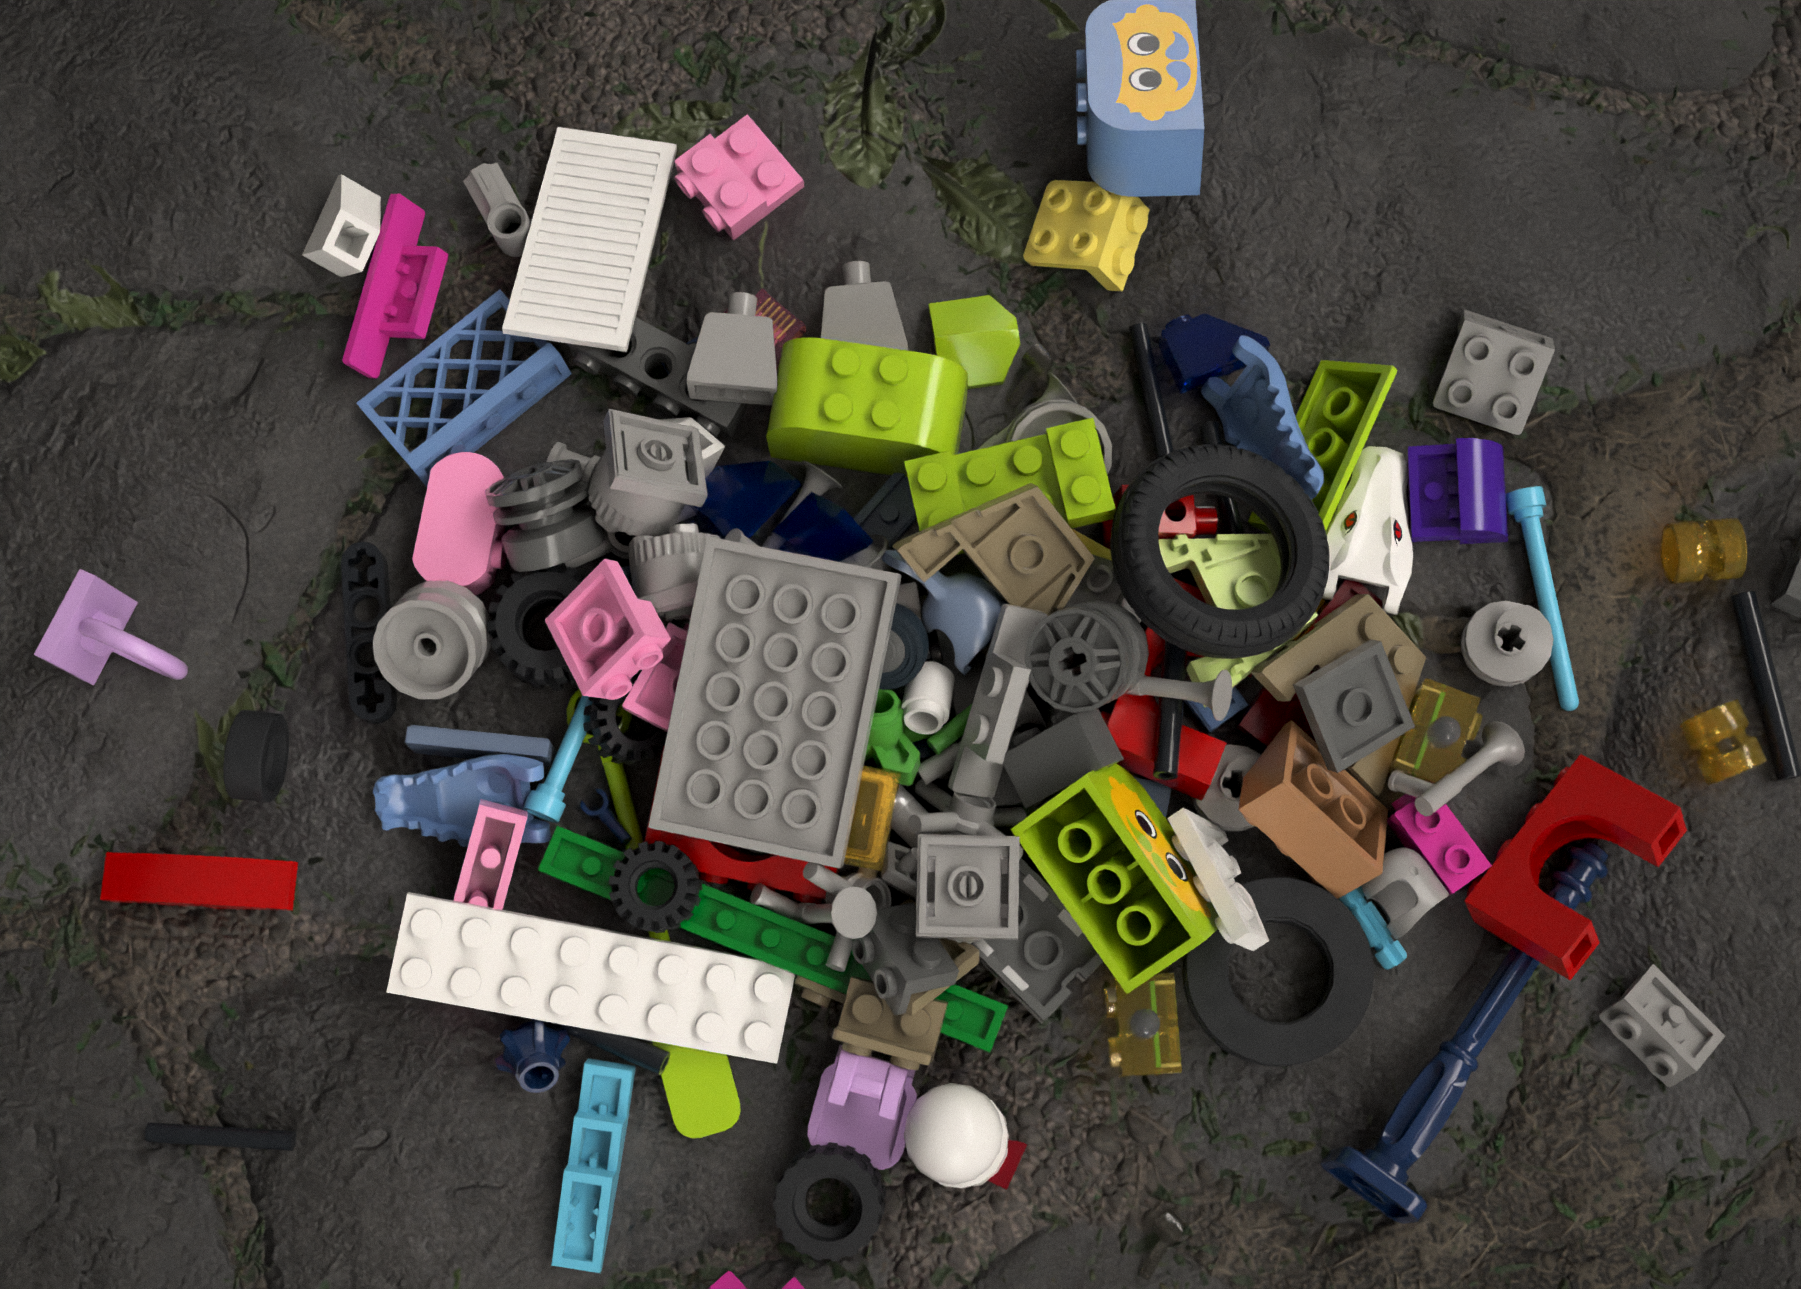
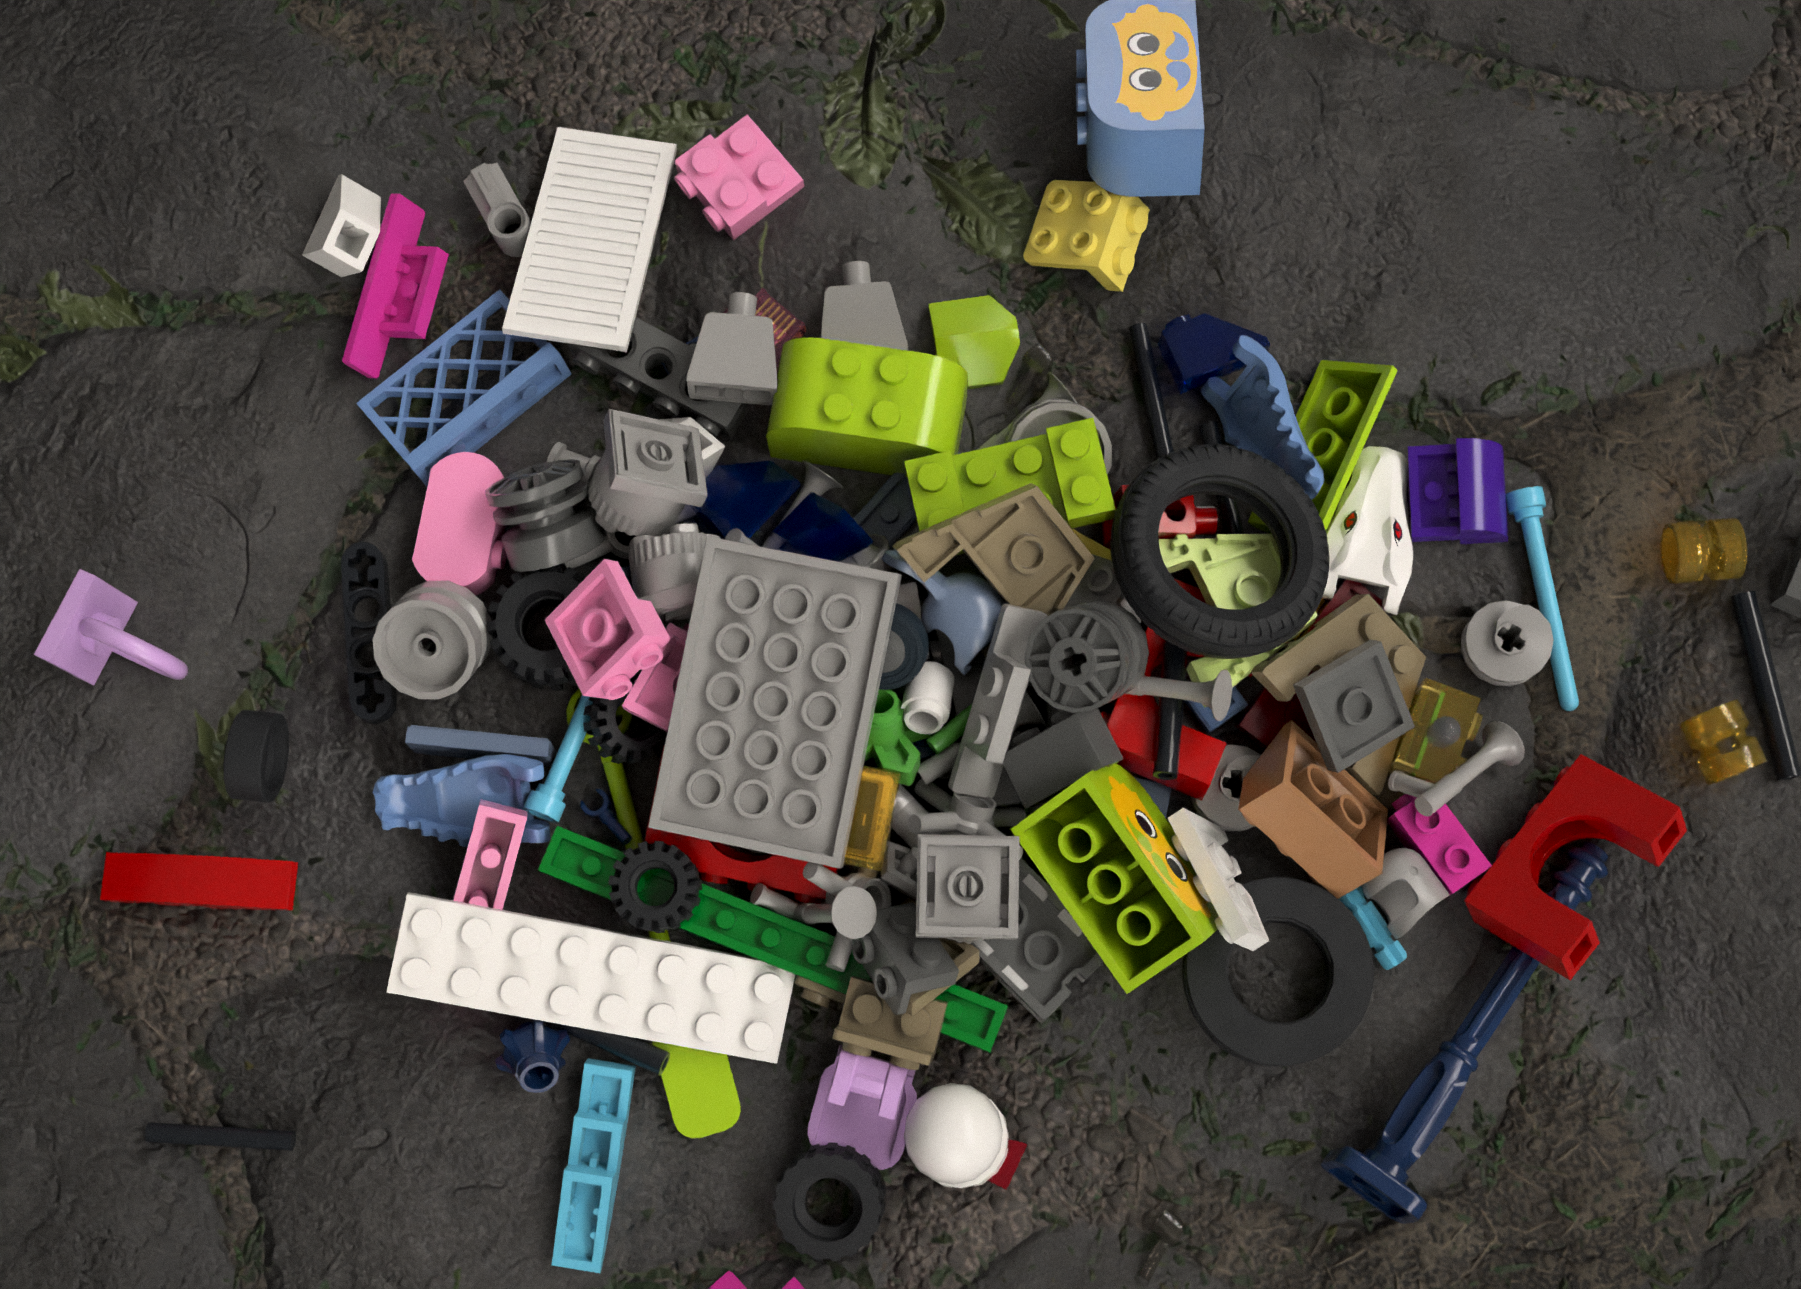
clear yellow piece [1104,973,1182,1078] -> none
light grey bracket [1433,309,1555,435] -> none
light grey bracket [1599,964,1725,1087] -> none

